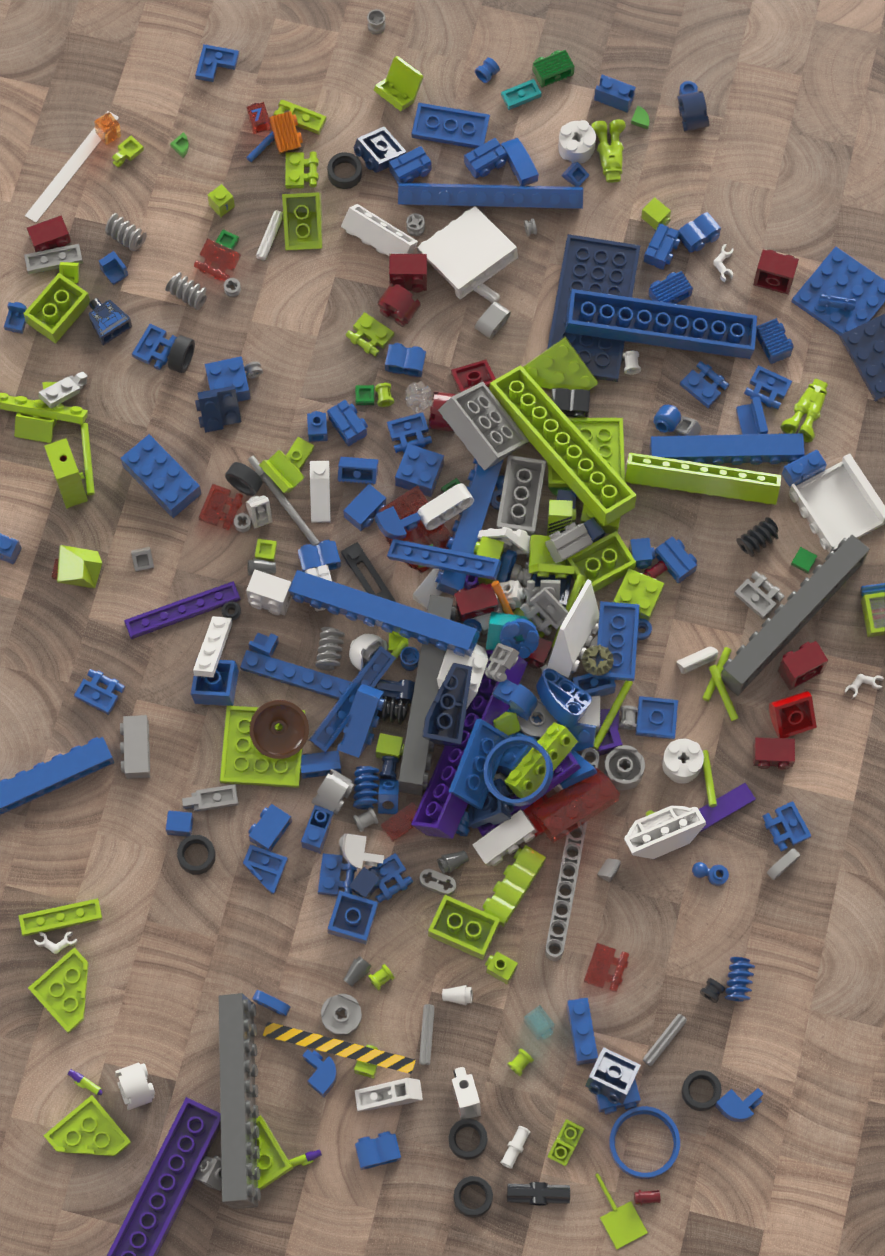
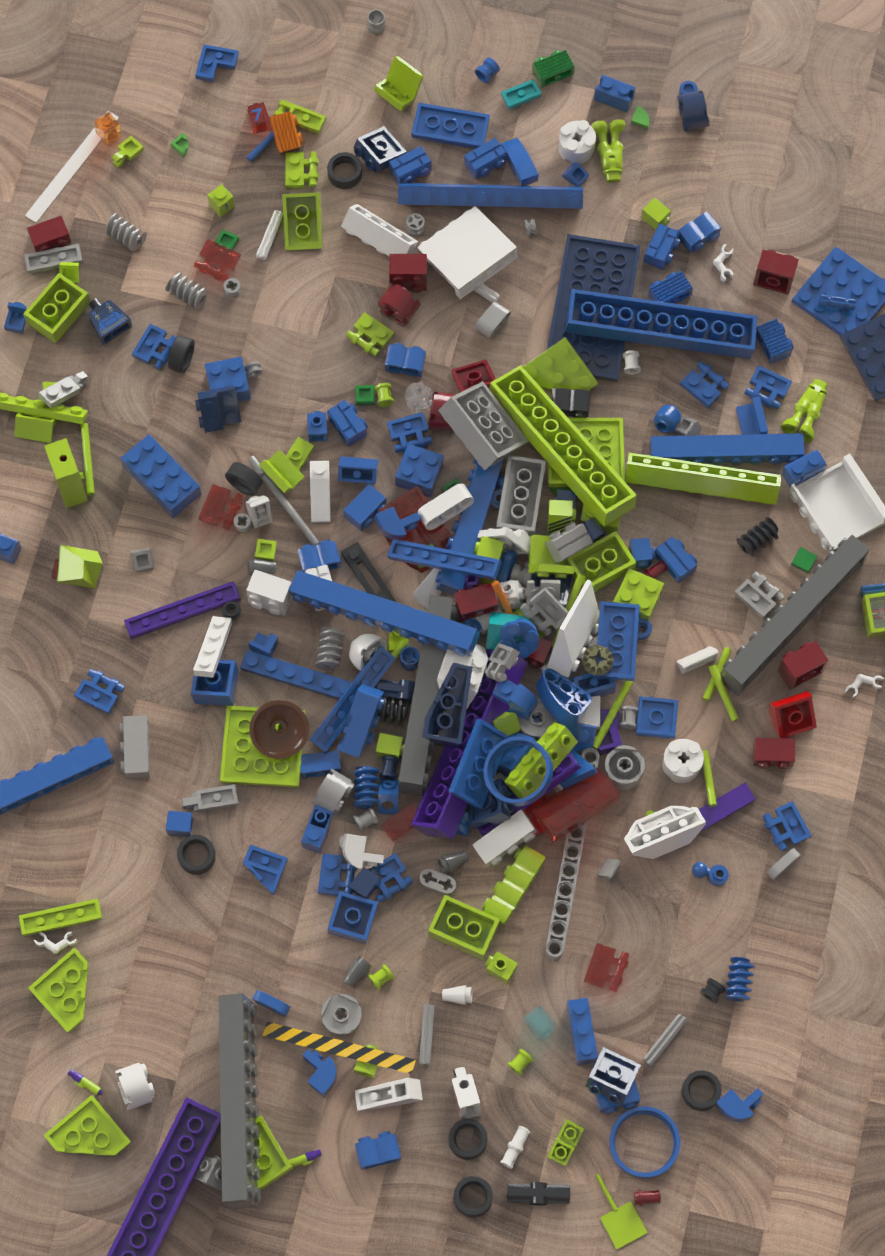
blue panel [99,251,128,285] -> none
blue brick [248,804,292,852] -> none

